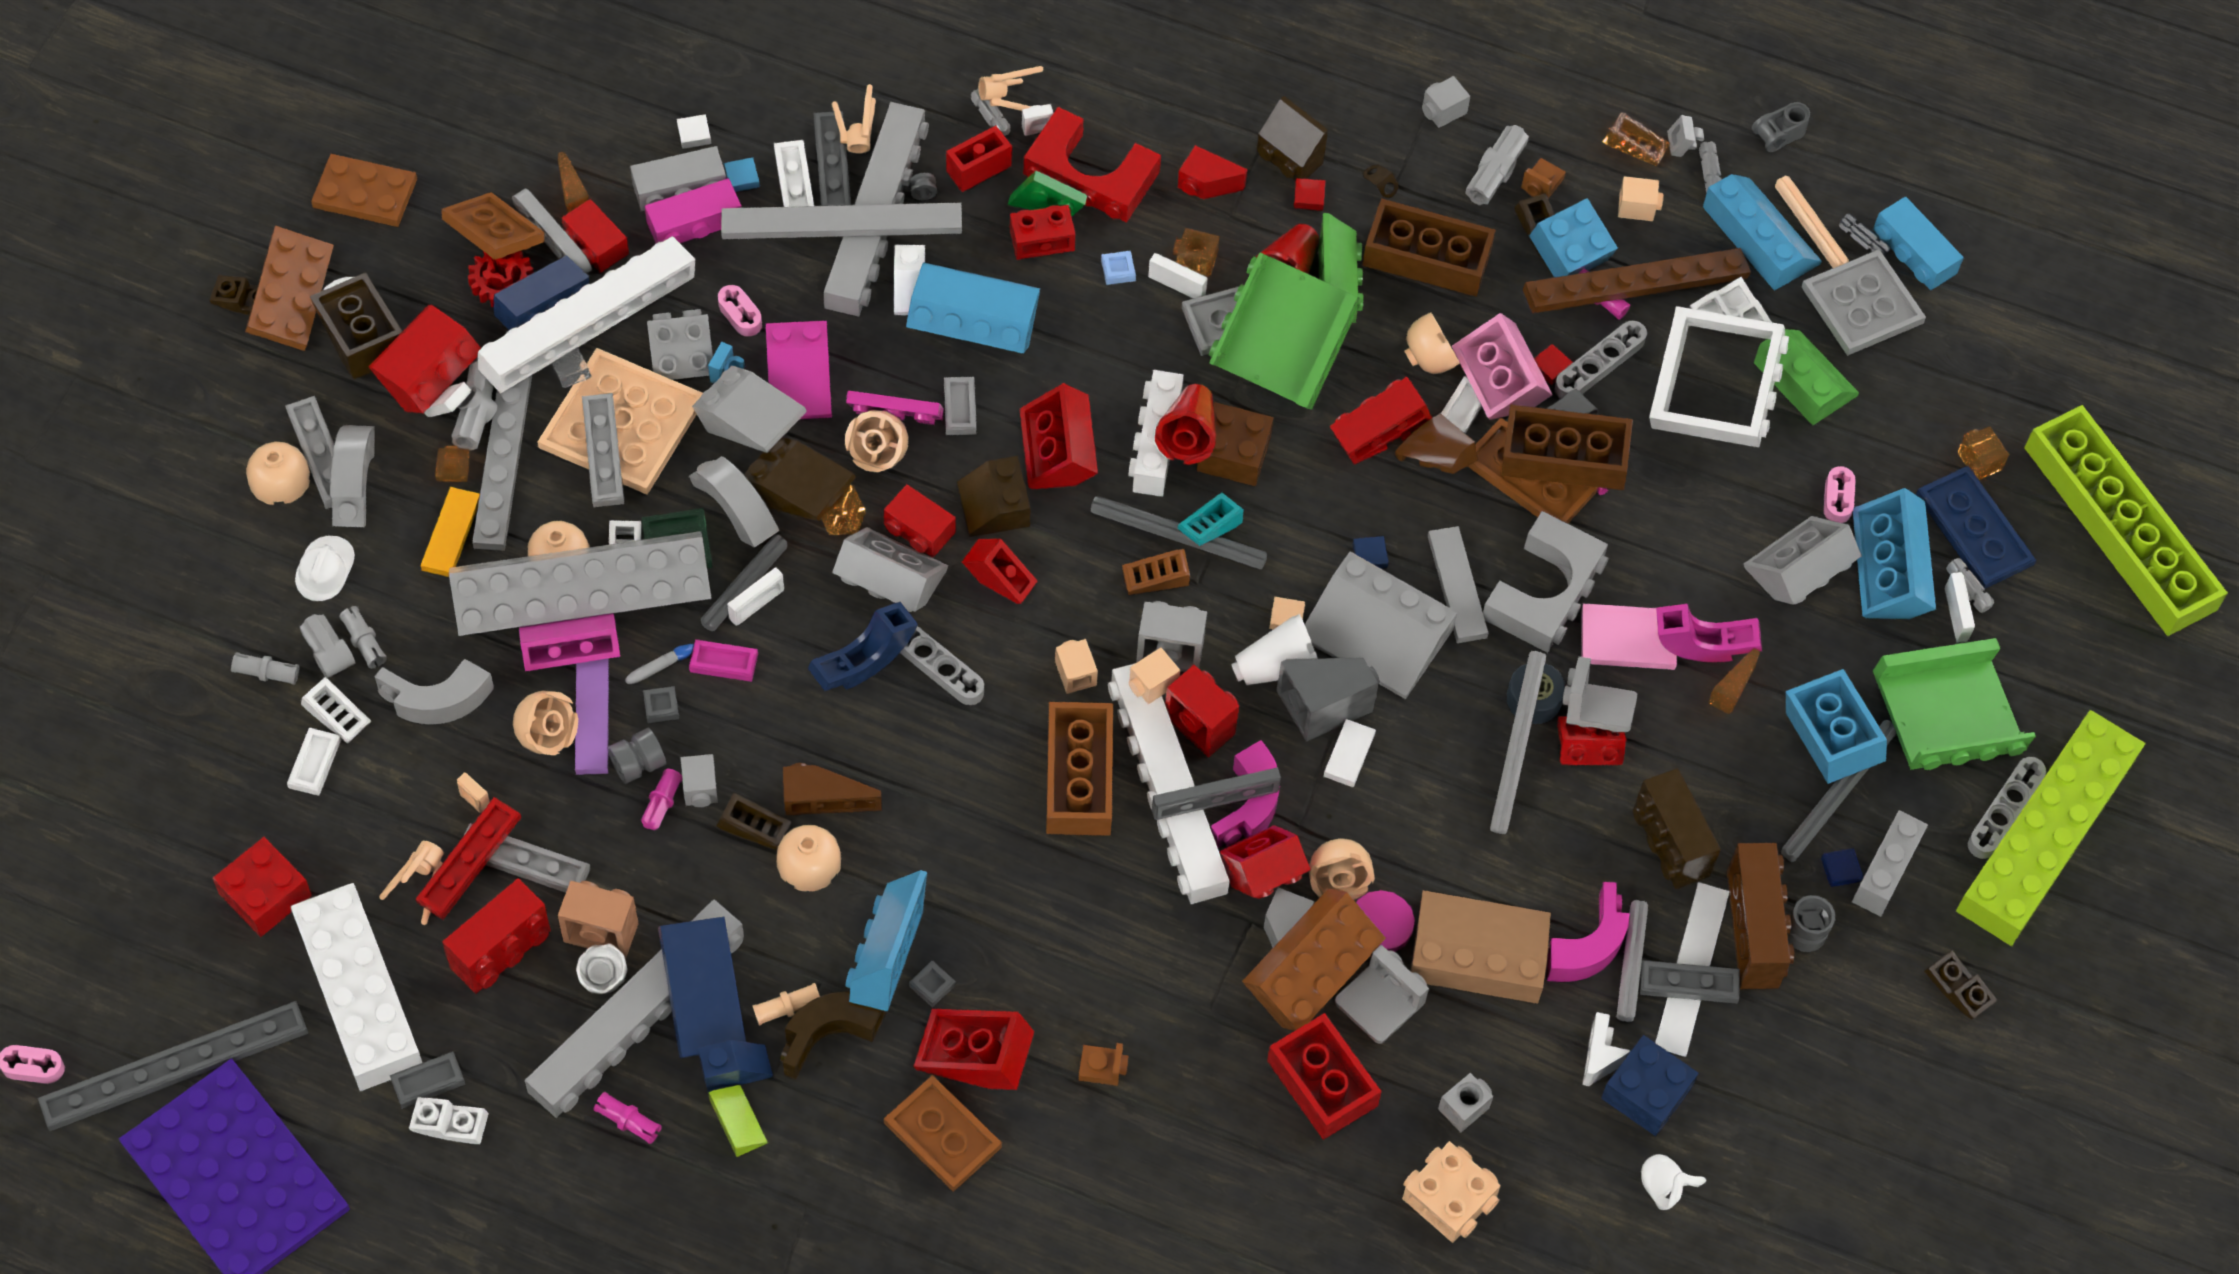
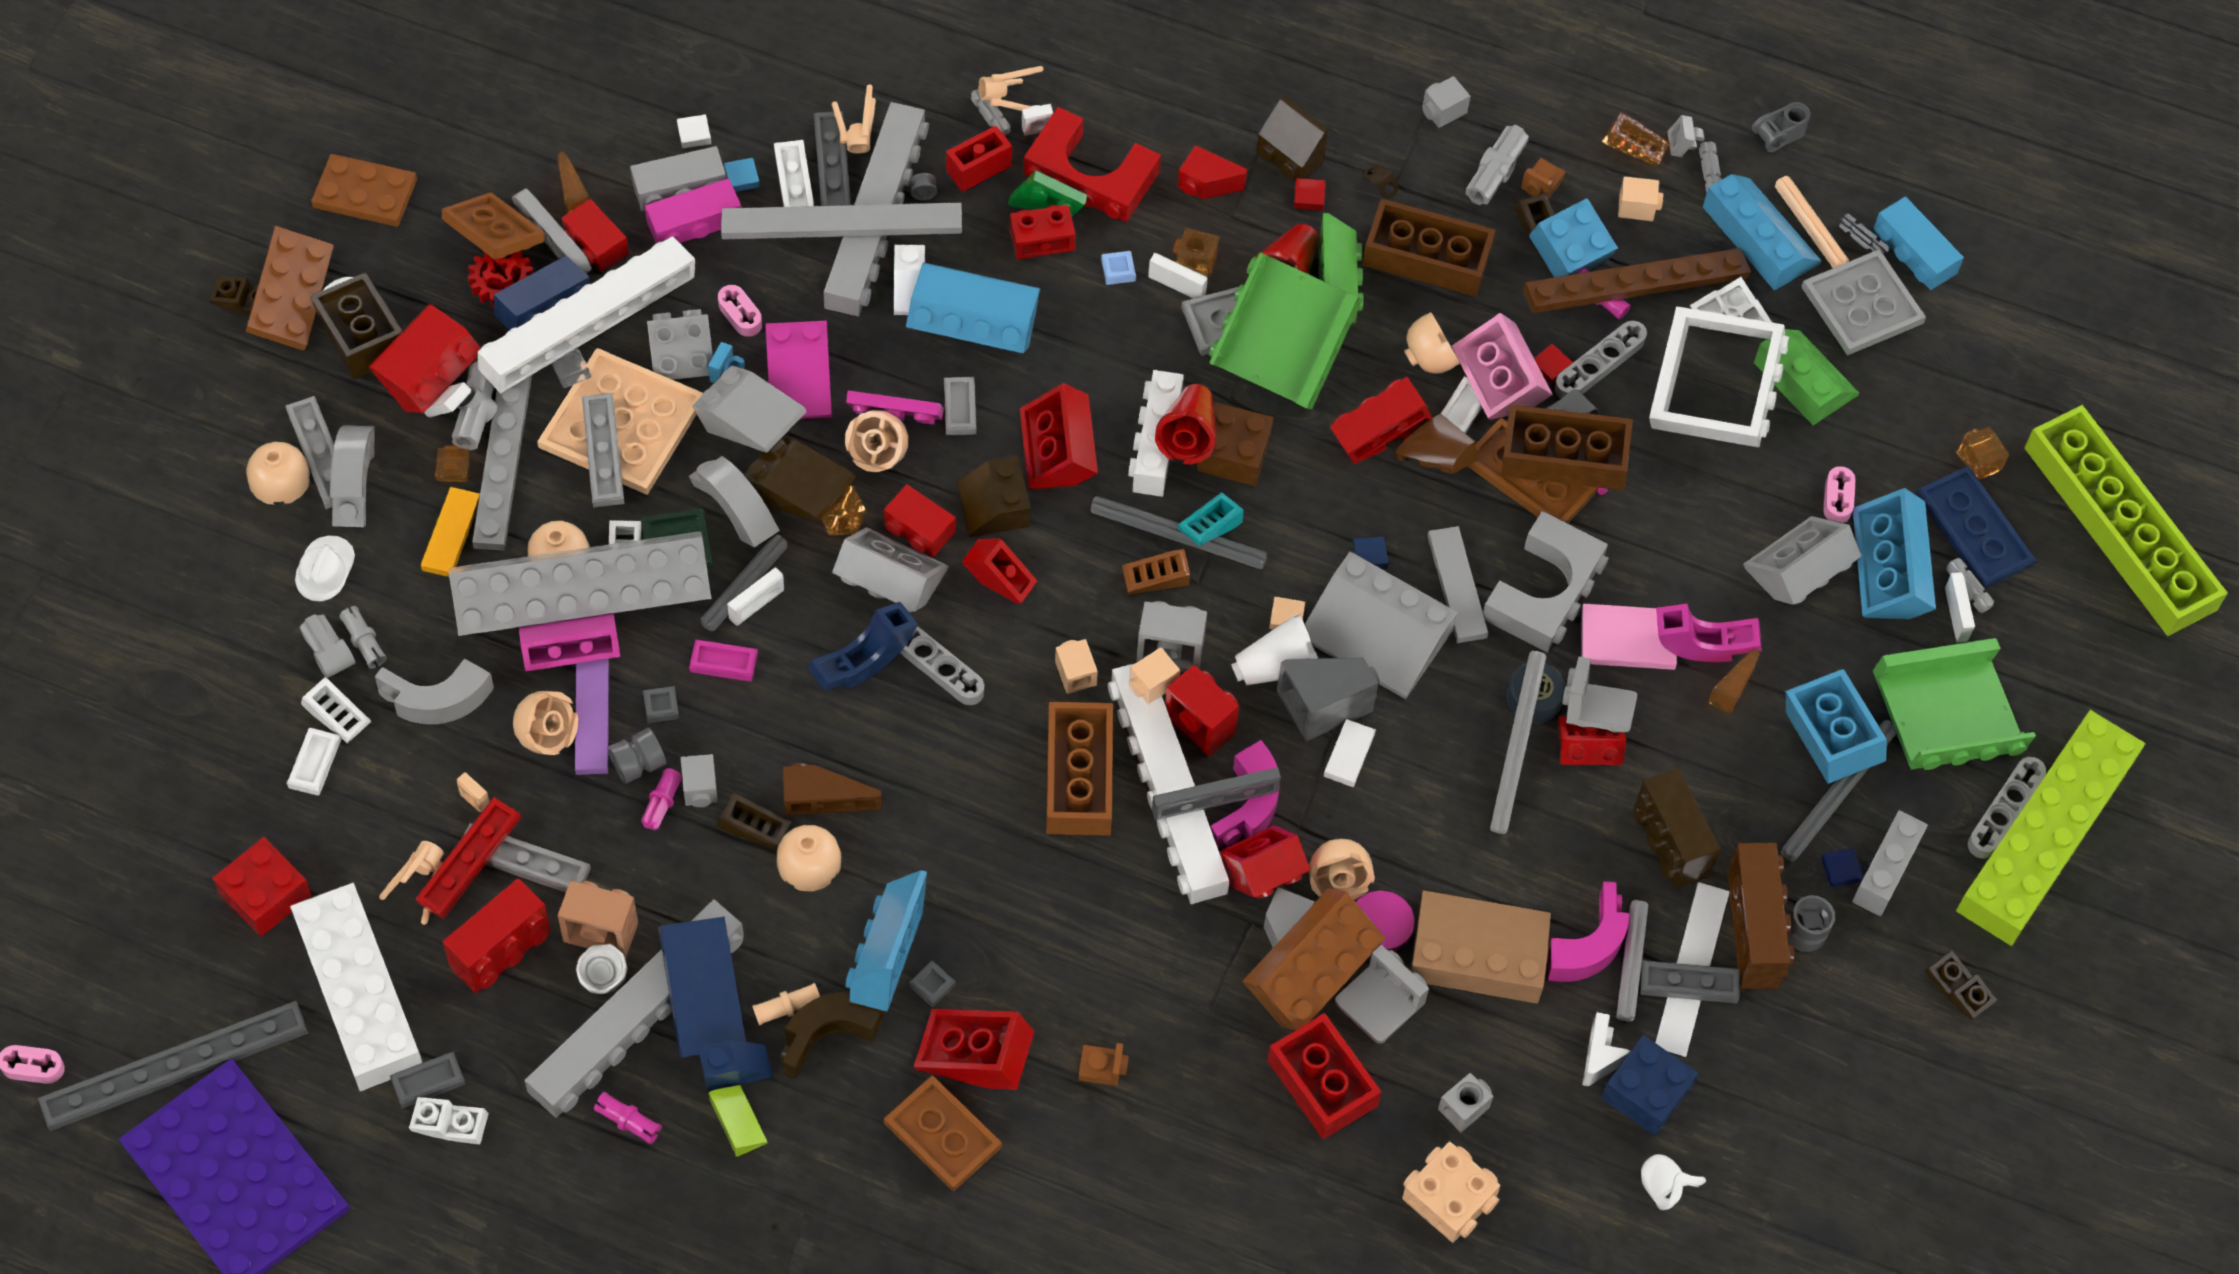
light grey pin [231,652,300,685] -> none
light grey piece [625,644,694,684] -> none

